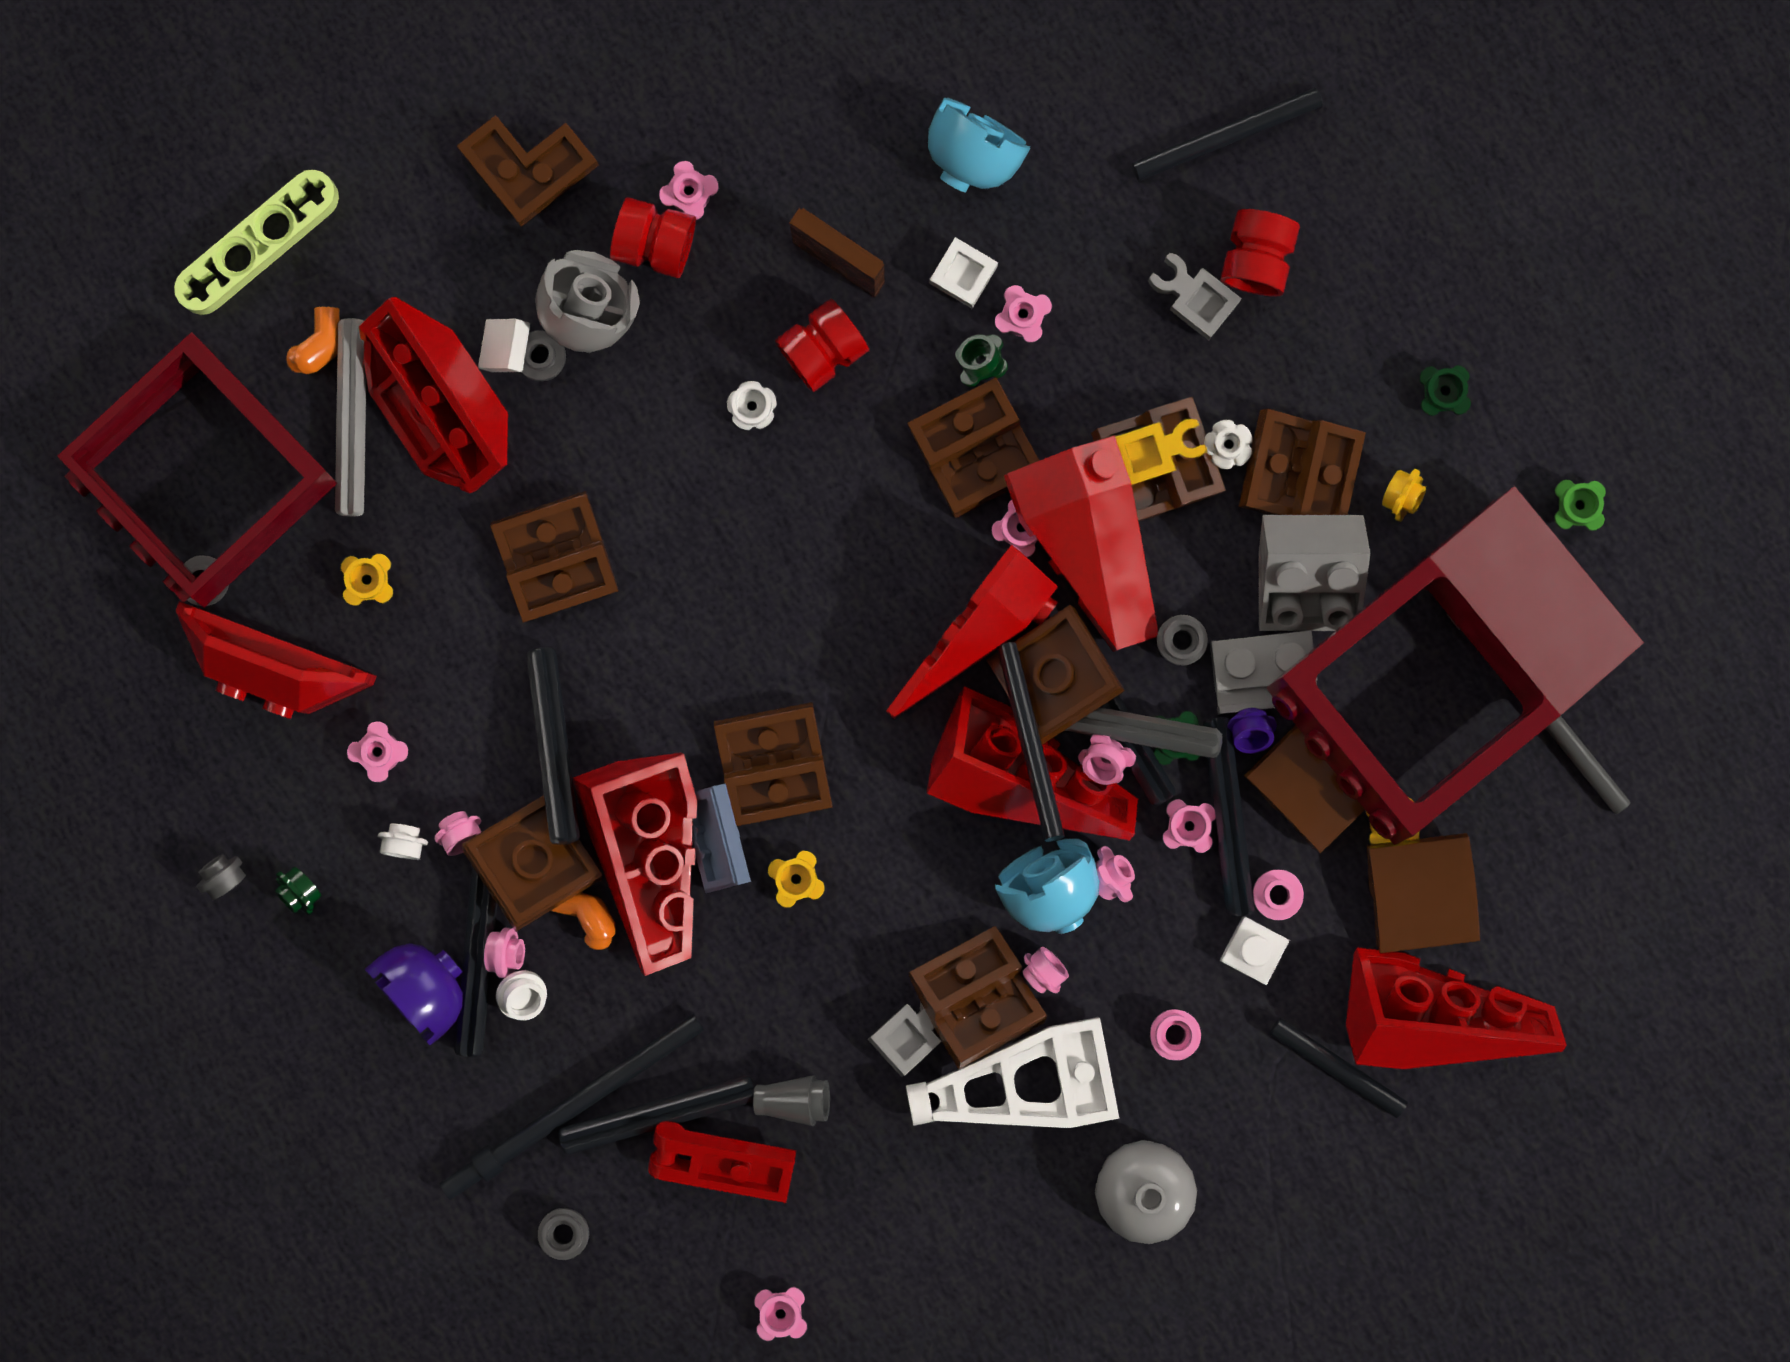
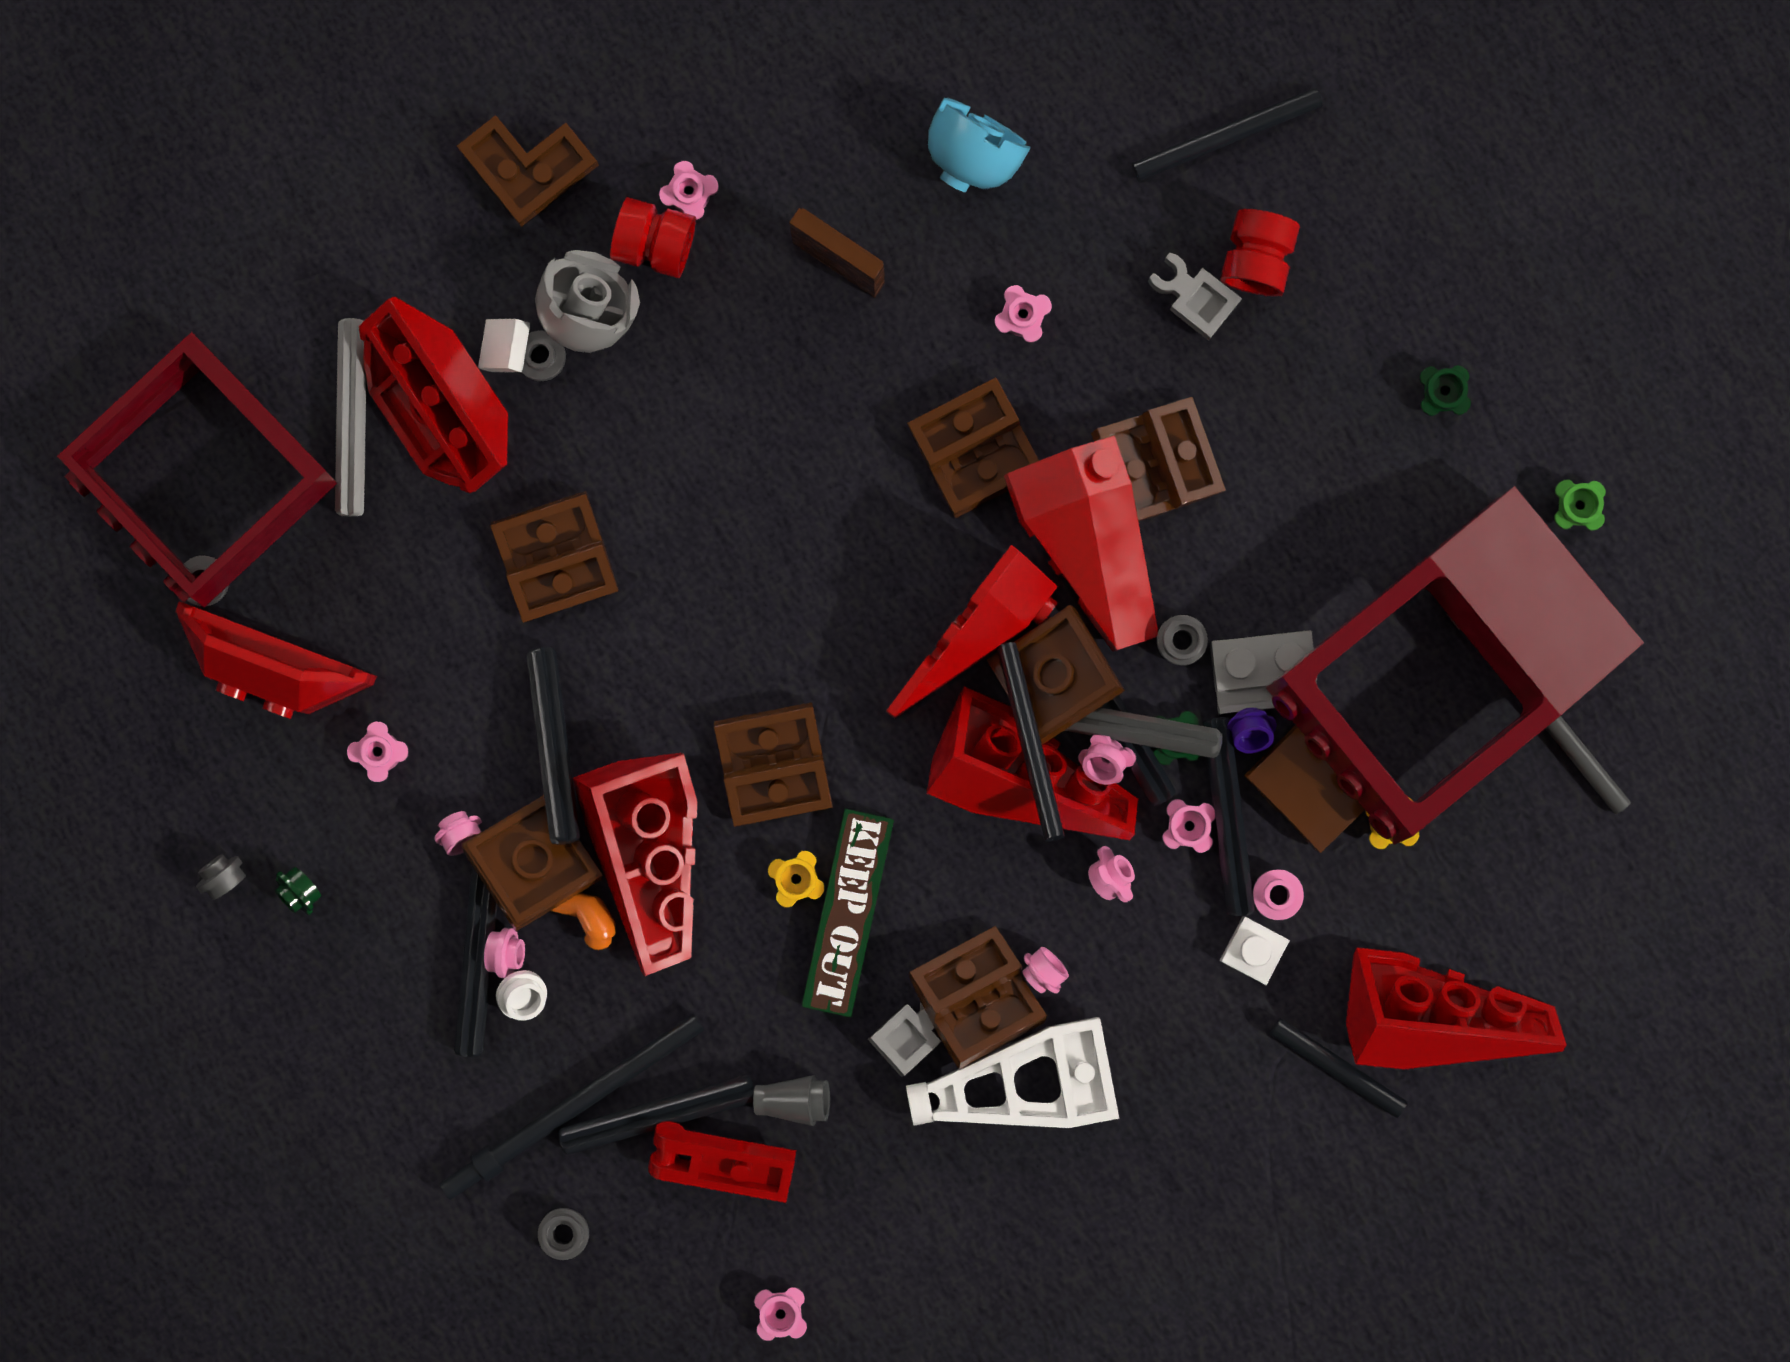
yellowish green beam [174,170,339,315] -> none
orange arm [286,307,340,374] -> none
yellow plate [341,554,393,606] -> none
dark purple cylinder [365,944,463,1046] -> none
white plate [378,823,428,860] -> none
sand blue plate [692,783,751,893] -> none
white plate [727,381,777,430] -> none
red wheel [775,298,869,393] -> none
white plate [929,237,998,308] -> none
dark green plate [955,334,1008,387] -> none
bright pink plate [992,500,1038,557] -> none
medium azure cylinder [995,839,1099,934] -> none
light grey cylinder [1095,1140,1197,1244] -> none
yellow plate [1115,419,1208,485] -> none
bright pink plate [1150,1009,1201,1060] -> none
white plate [1204,420,1253,469] -> none
reddish brown slope [1238,409,1366,515] -> none
light grey slope [1259,515,1371,631] -> none
reddish brown slope [1367,833,1480,953] -> none
yellow plate [1382,469,1426,522] -> none
none -> tile [802,809,894,1017]

